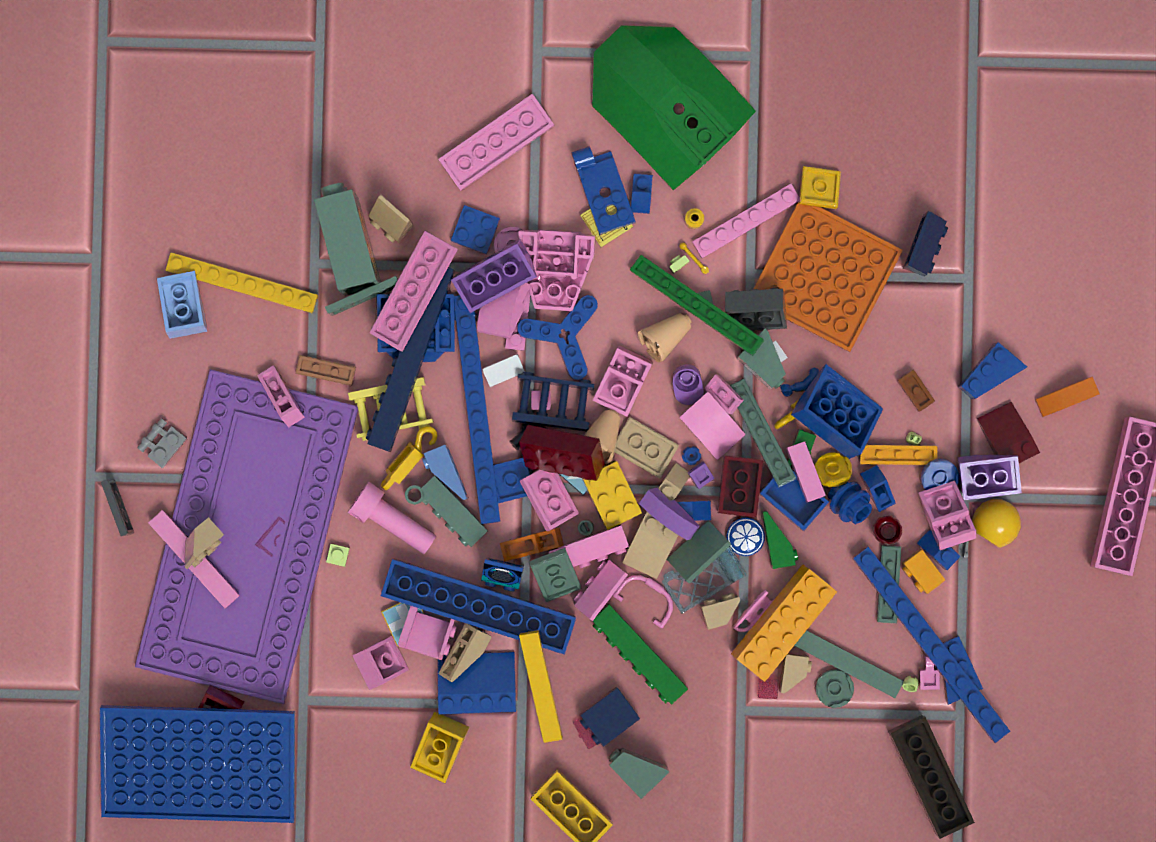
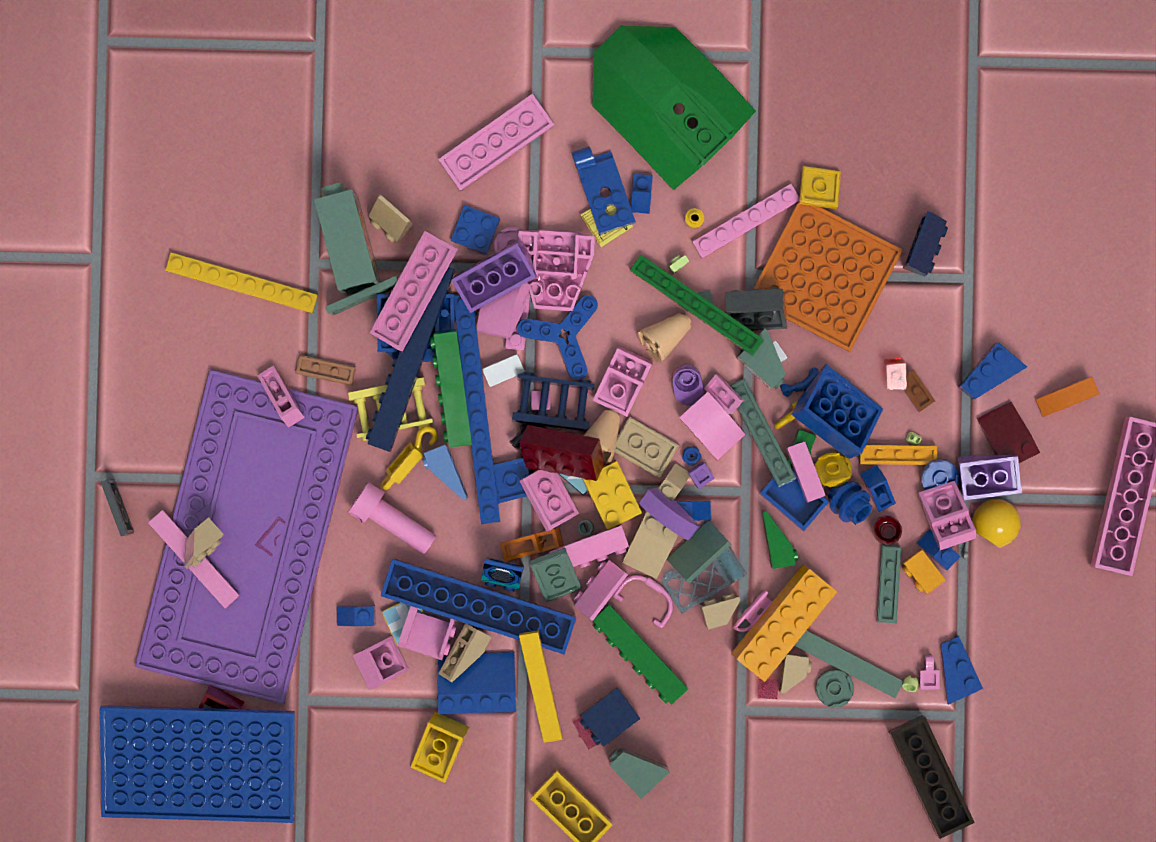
light grey plate [137,418,187,468] -> none
light blue slope [157,271,207,339] -> none
yellowish green plate [326,544,350,567] -> none
sand green hinge [405,476,488,547] -> none
yellow hinge [679,242,709,274] -> none
dark red brick [717,456,763,518] -> none
dish [727,518,765,556] -> none
blue plate [852,547,1010,743] -> none
none -> blue slope [337,605,376,626]
none -> green brick [430,329,472,448]
none -> clear red bracket [884,358,907,390]

